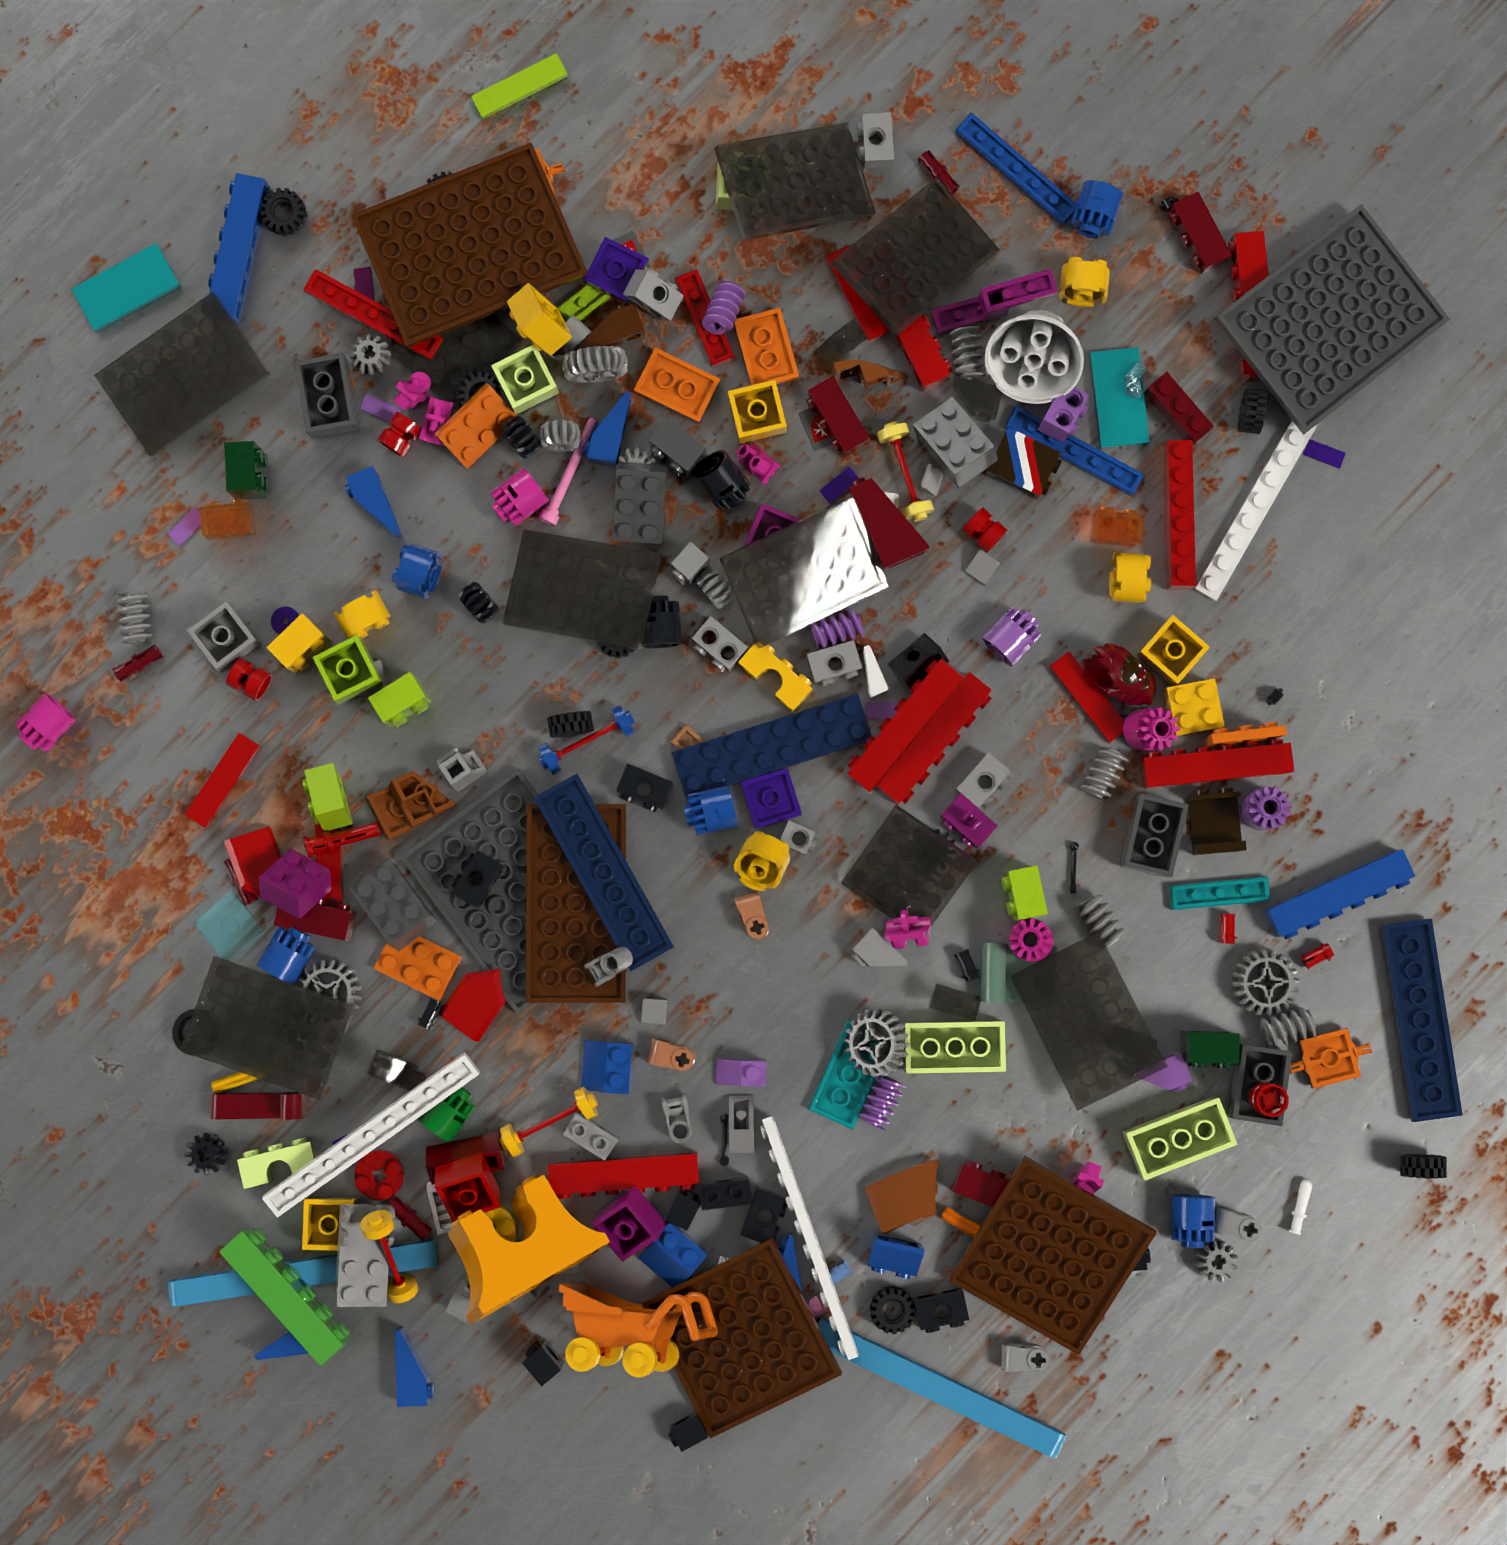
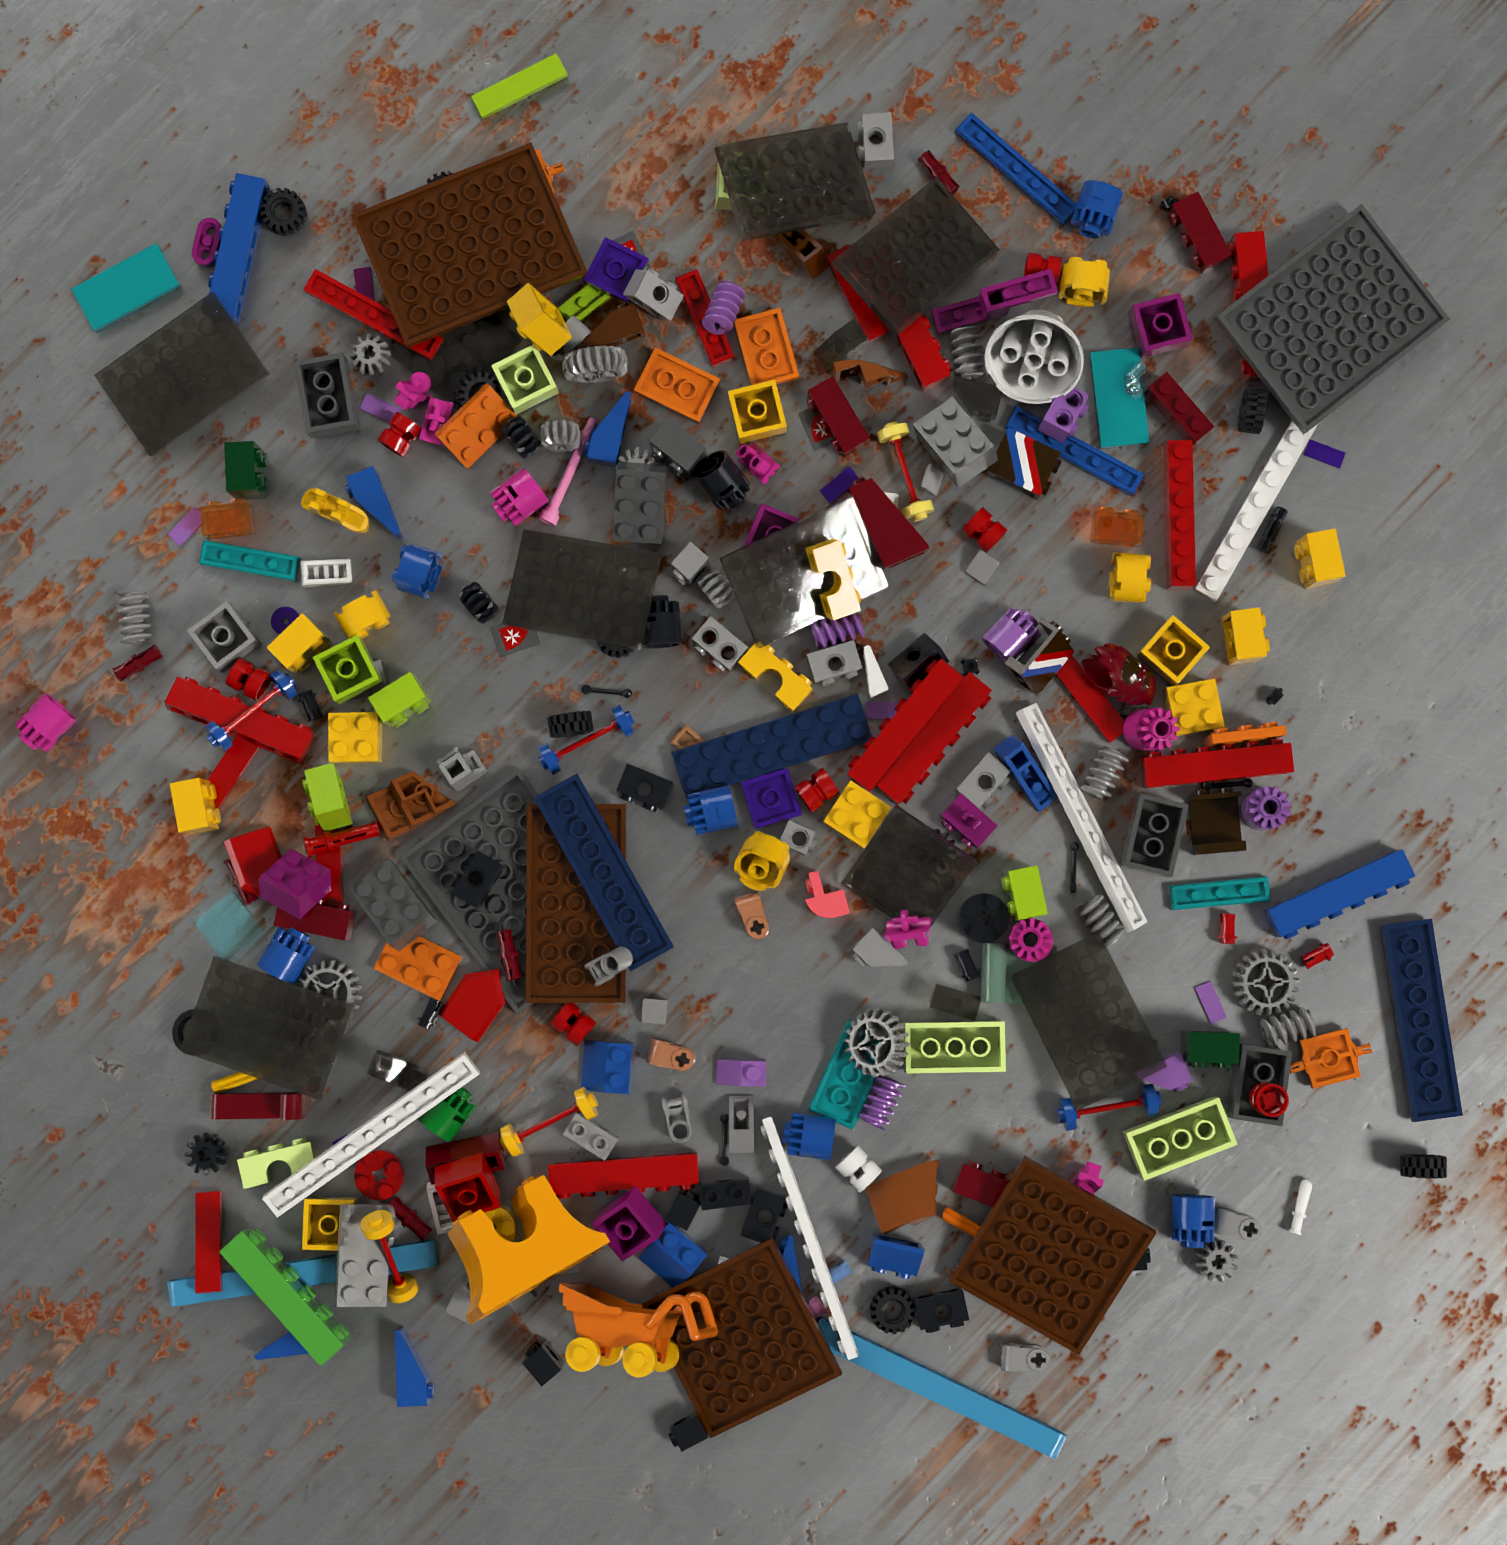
none -> red brick [164,676,315,765]
none -> yellow brick [169,778,221,835]
none -> magenta plate [192,218,222,267]
none -> red tile [195,1191,222,1294]
none -> teal tile [199,540,300,582]
none -> blue axle [204,669,298,752]
none -> black pin [298,689,324,722]
none -> white slope [300,559,352,588]
none -> yellow connector [301,488,369,533]
none -> yellow brick [328,712,382,764]
none -> sticker [490,615,540,658]
none -> dark red pin [496,929,522,981]
none -> red wheel [550,1003,597,1047]
none -> black hinge [581,685,632,698]
none -> reddish brown slope [764,209,831,280]
none -> blue gear [782,1113,836,1161]
none -> red wheel [794,768,840,813]
none -> arch [805,539,861,620]
none -> coral brick [805,871,850,918]
none -> yellow brick [823,780,892,850]
none -> white wheel [835,1145,882,1193]
none -> black brick [957,893,1009,943]
none -> black piece [961,657,980,676]
none -> blue slope [993,735,1058,812]
none -> dark brown panel [1004,618,1075,696]
none -> white plate [1016,703,1148,933]
none -> red wheel [1023,252,1062,287]
none -> blue axle [1057,1084,1162,1131]
none -> magenta brick [1129,293,1193,358]
none -> medium lavender window [1195,981,1227,1024]
none -> black hinge [1201,778,1253,790]
none -> yellow brick [1221,607,1270,666]
none -> black axle [1257,506,1288,553]
none -> yellow brick [1294,528,1346,589]

